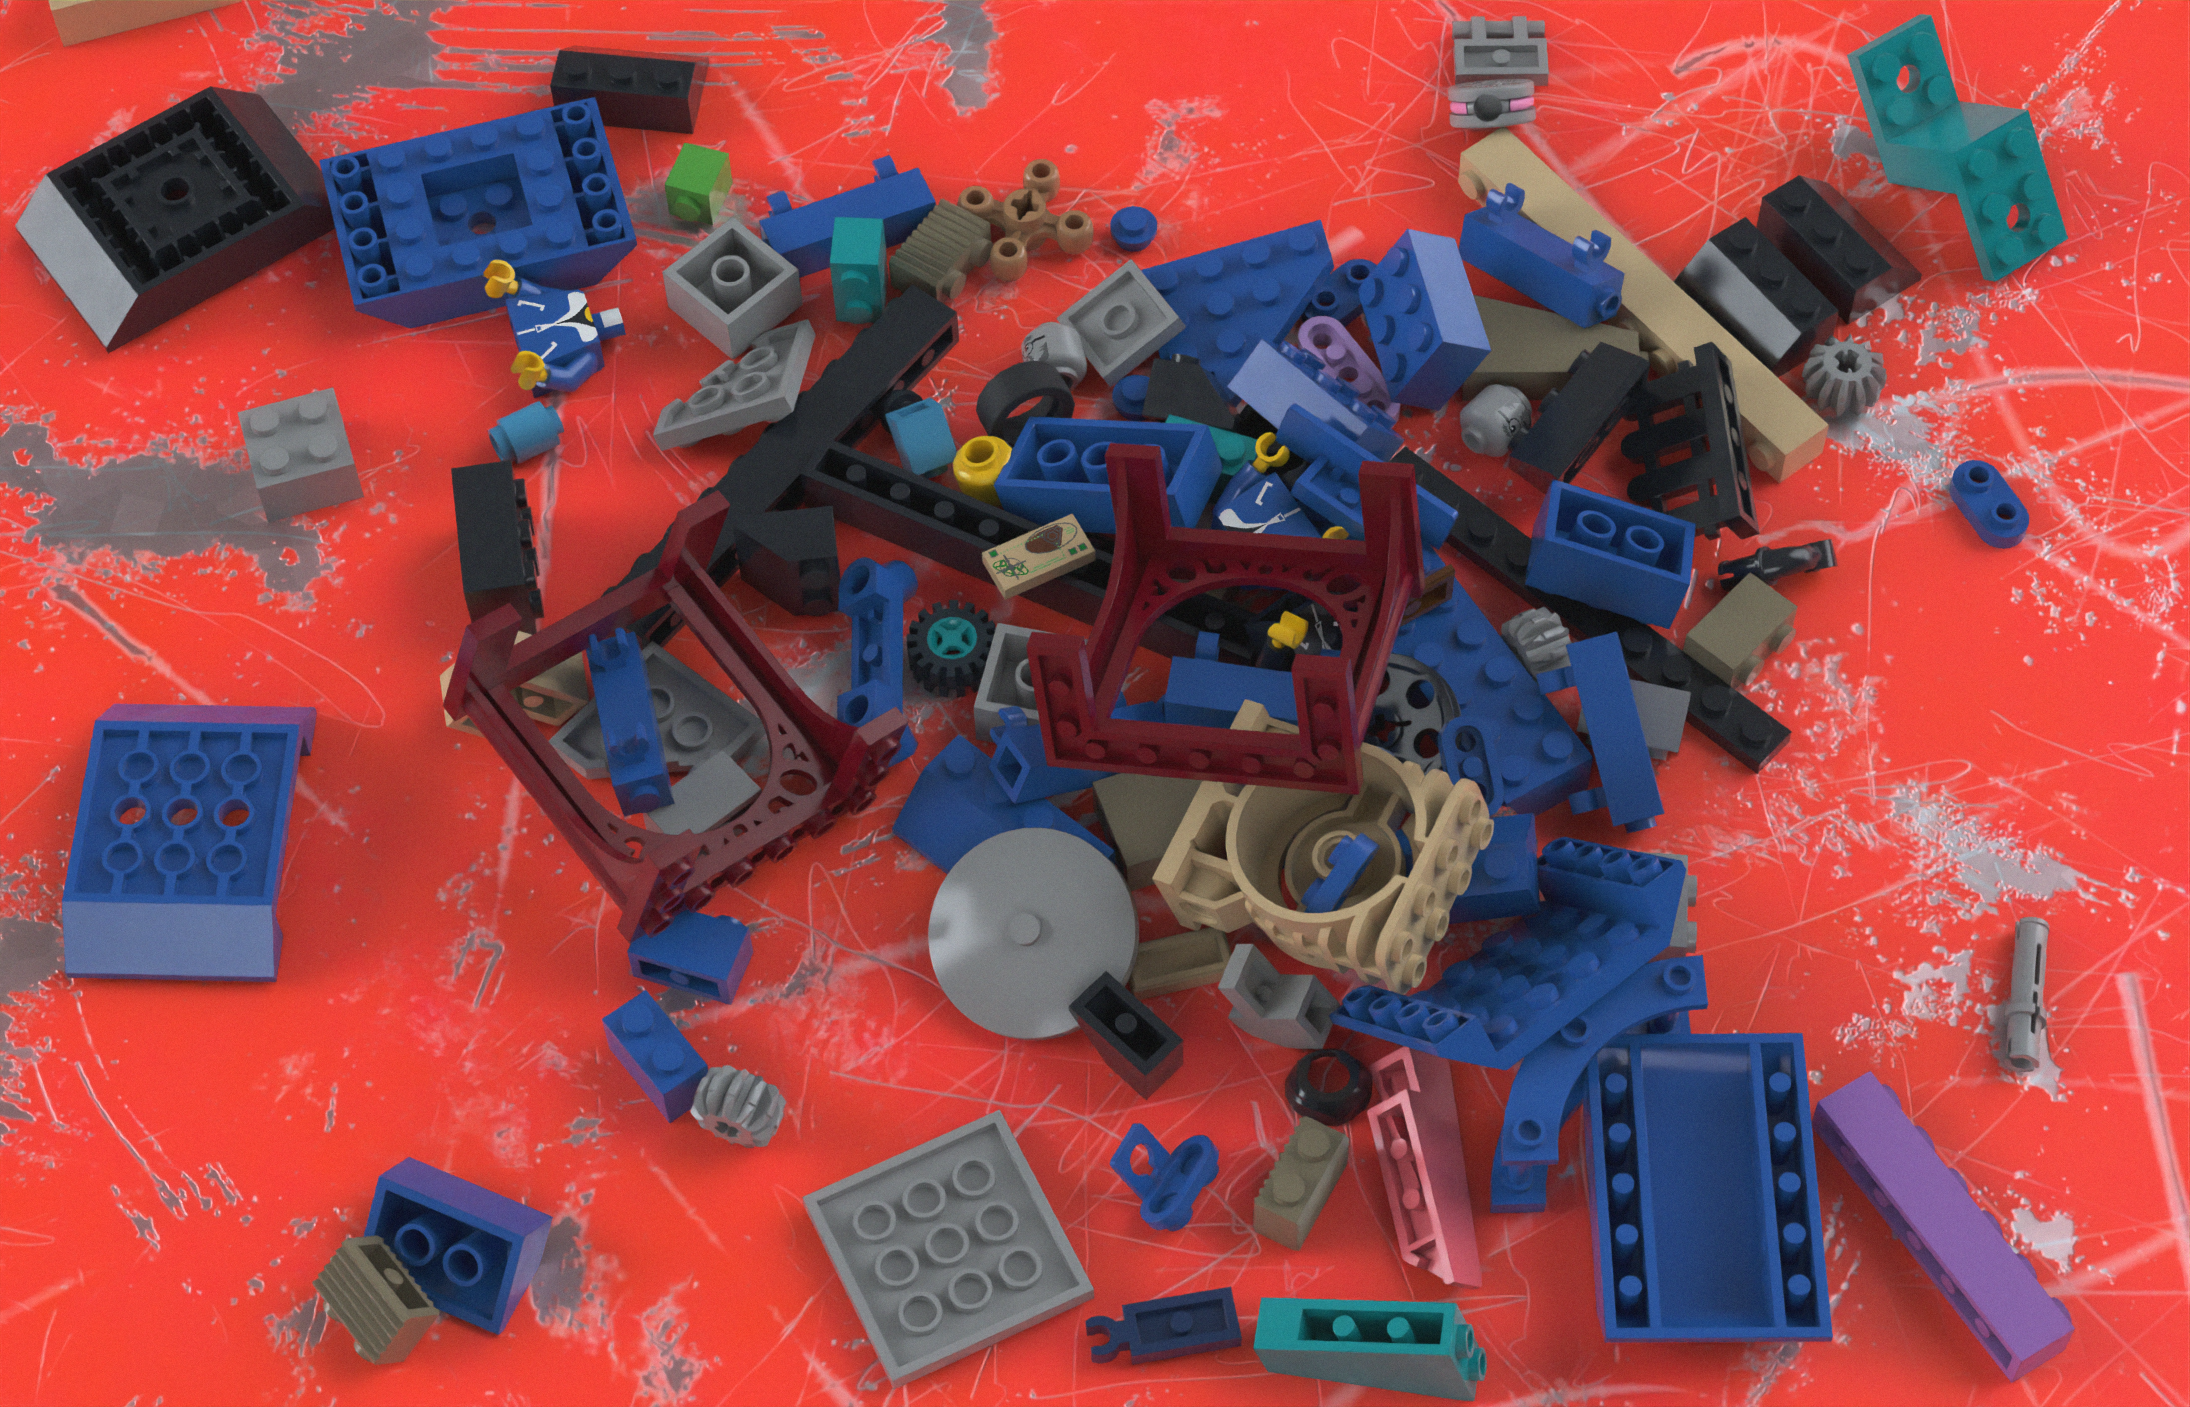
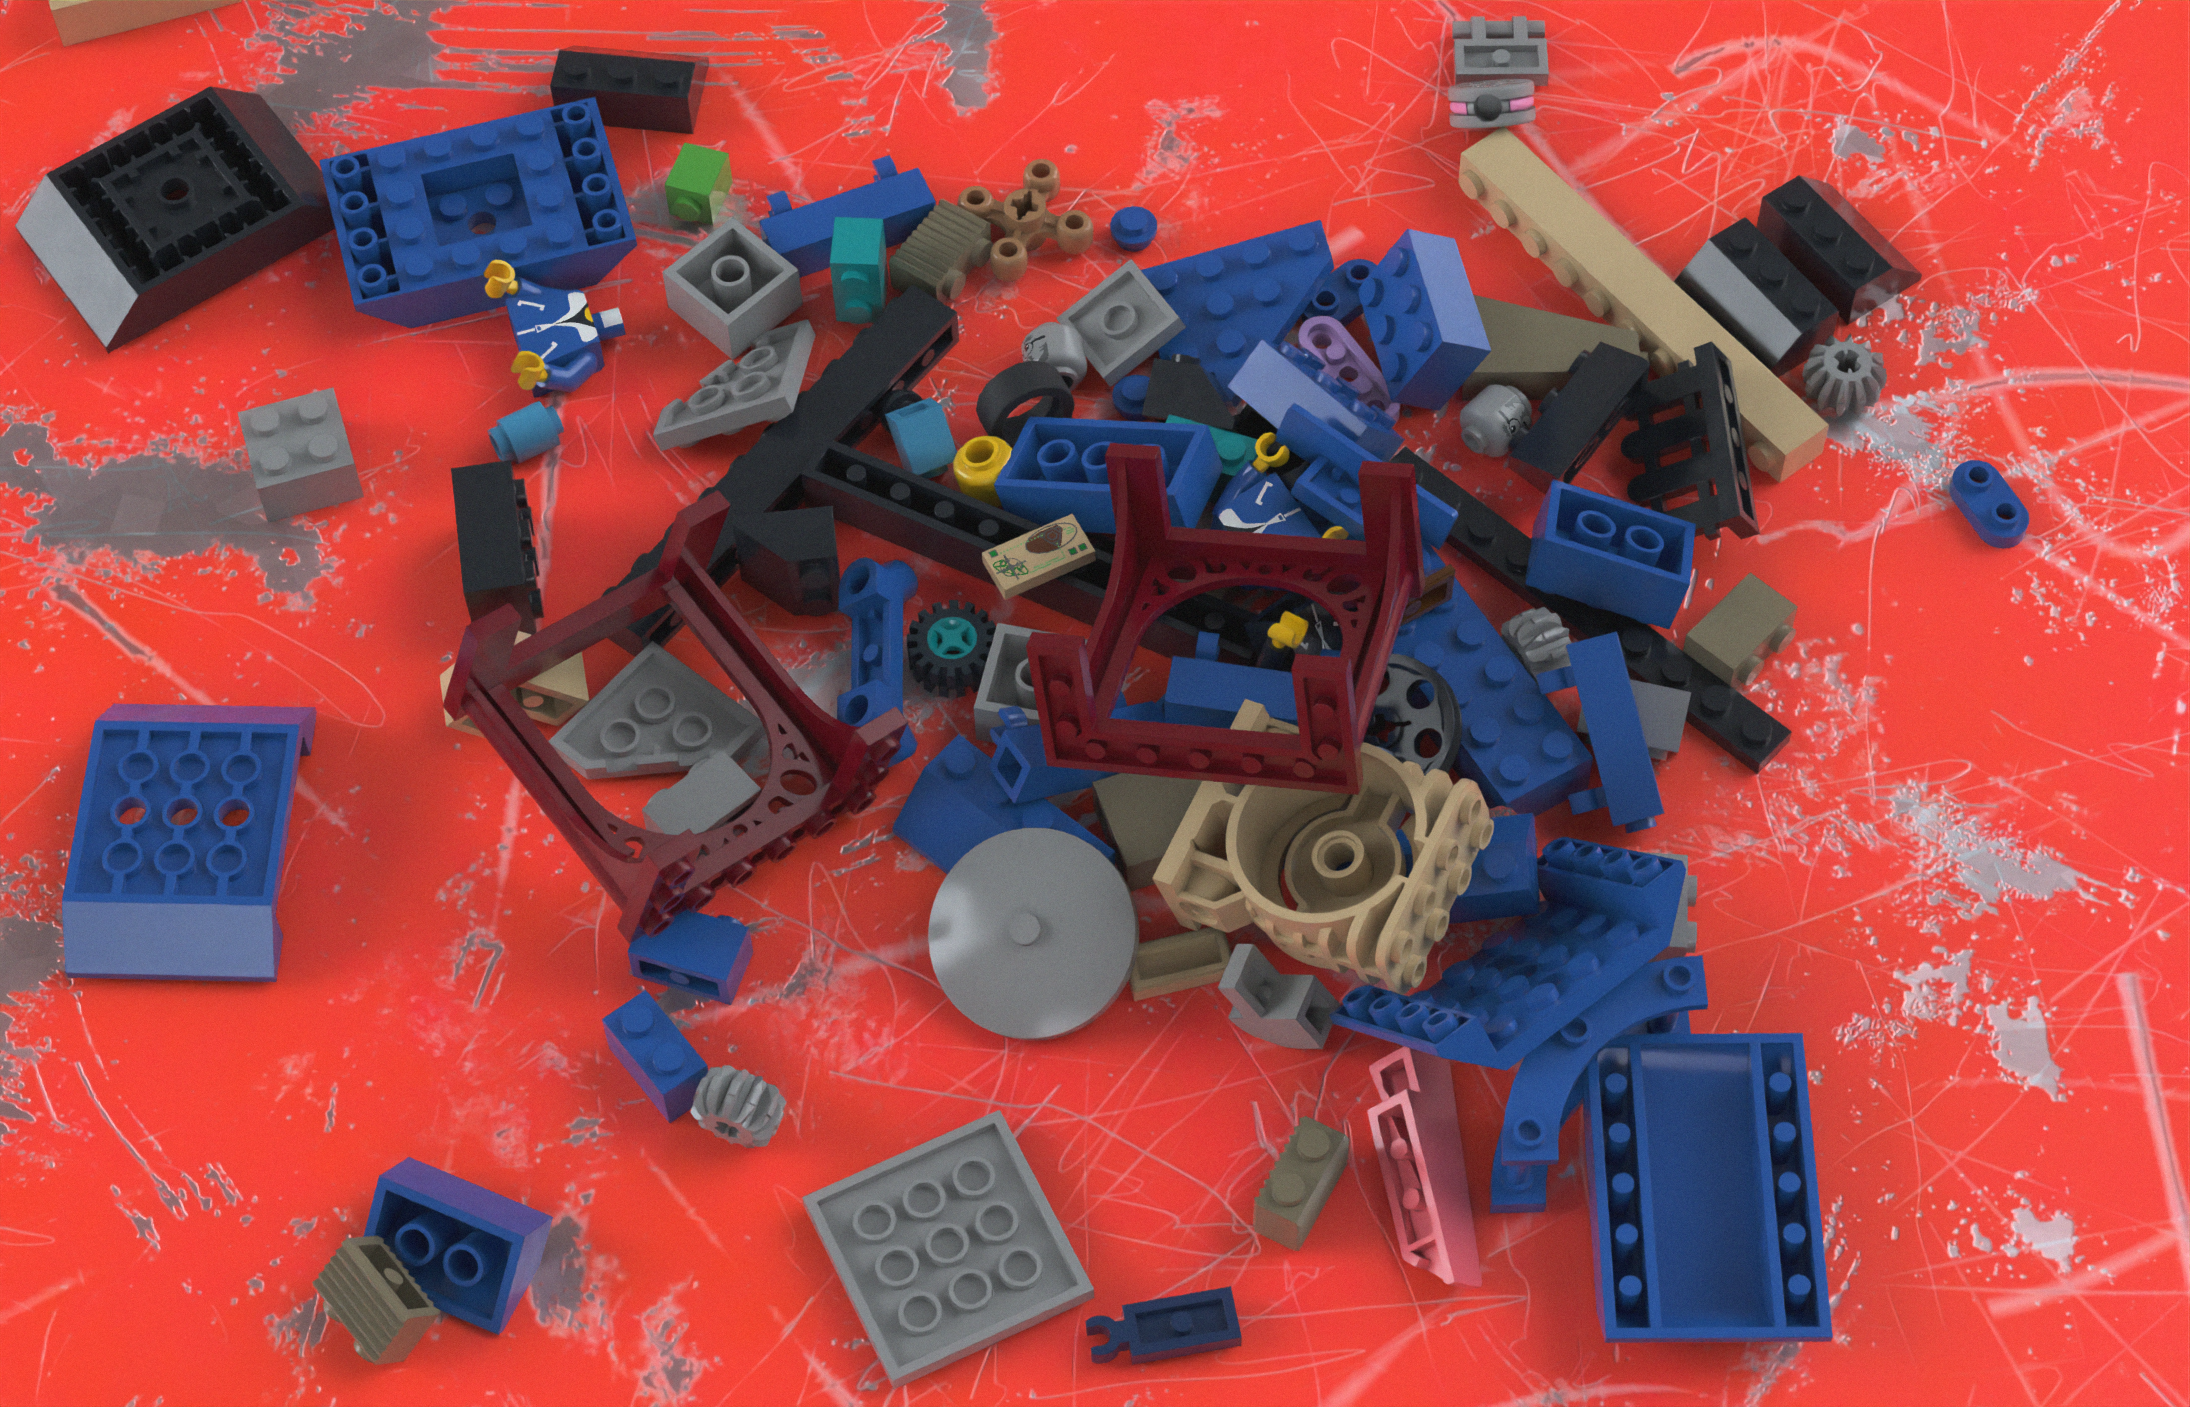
blue brick [586,627,675,817] -> none
black slope [1068,971,1184,1100] -> none
blue bracket [1110,1123,1219,1231] -> none
teal slope [1253,1297,1487,1401] -> none
black piece [1285,1048,1373,1126] -> none
blue plate [1300,833,1380,913] -> none
blue plate [1438,715,1505,817] -> none
blue brick [1458,183,1625,328] -> none
black piece [1718,539,1838,592] -> none
medium lavender brick [1812,1071,2075,1383] -> none
teal bracket [1847,14,2068,282] -> none
light grey pin [2003,917,2050,1072] -> none

